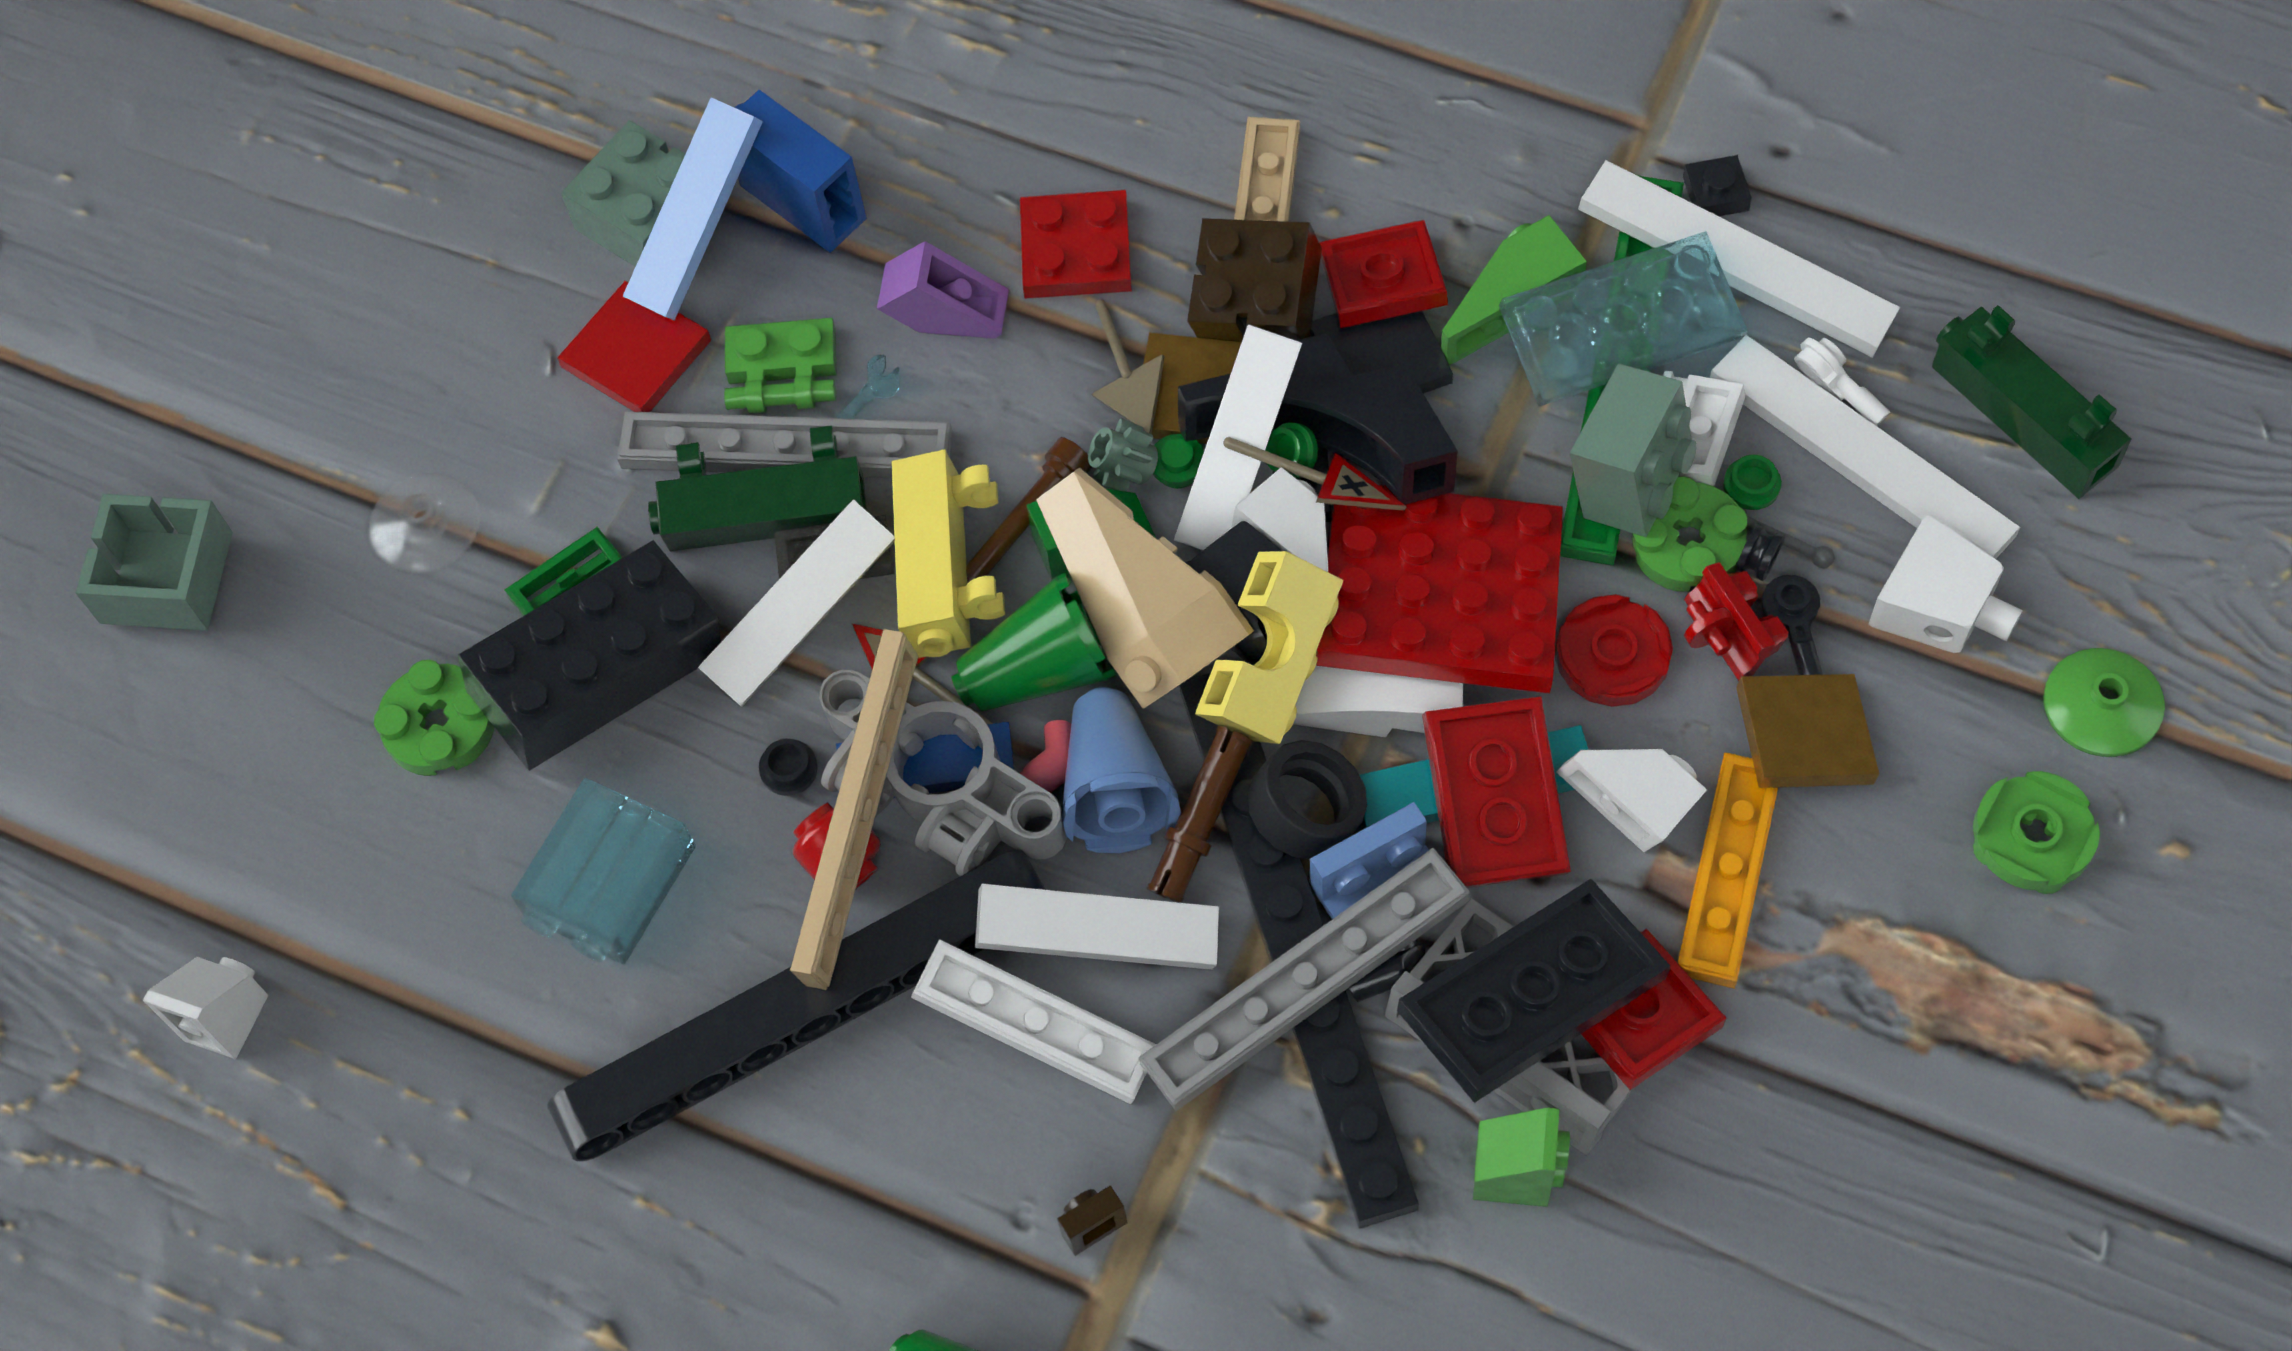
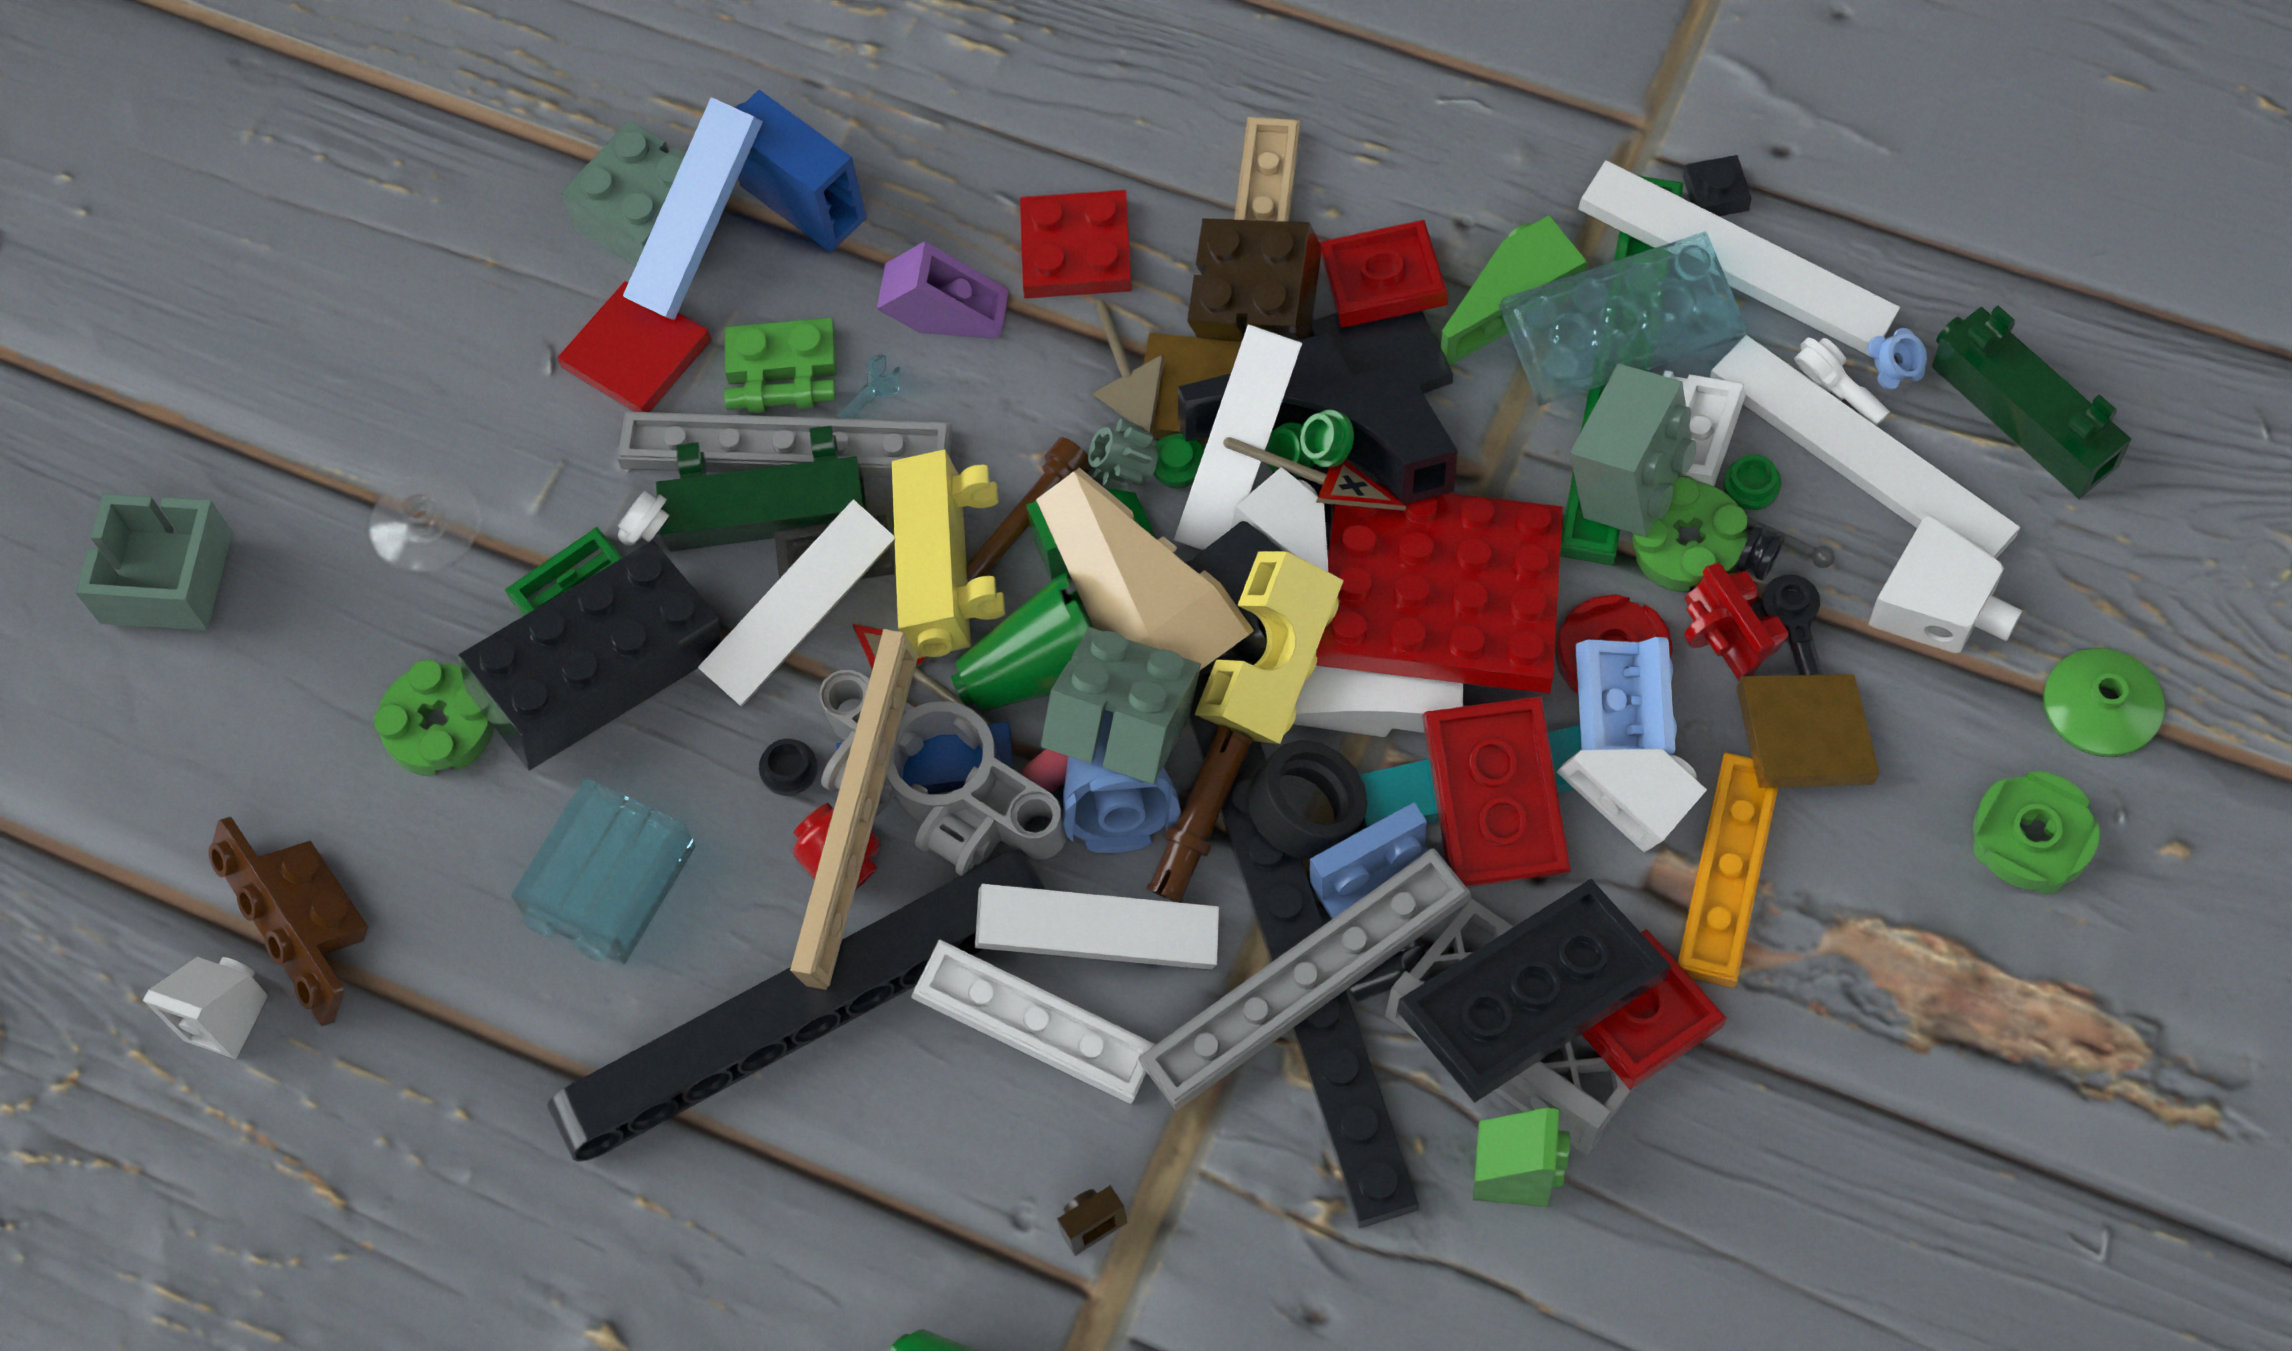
none -> reddish brown bracket [209,817,368,1026]
none -> white plate [618,490,669,546]
none -> sand green piece [1040,627,1201,785]
none -> green plate [1300,410,1354,468]
none -> light blue bracket [1576,637,1677,755]
none -> light blue plate [1868,328,1927,390]

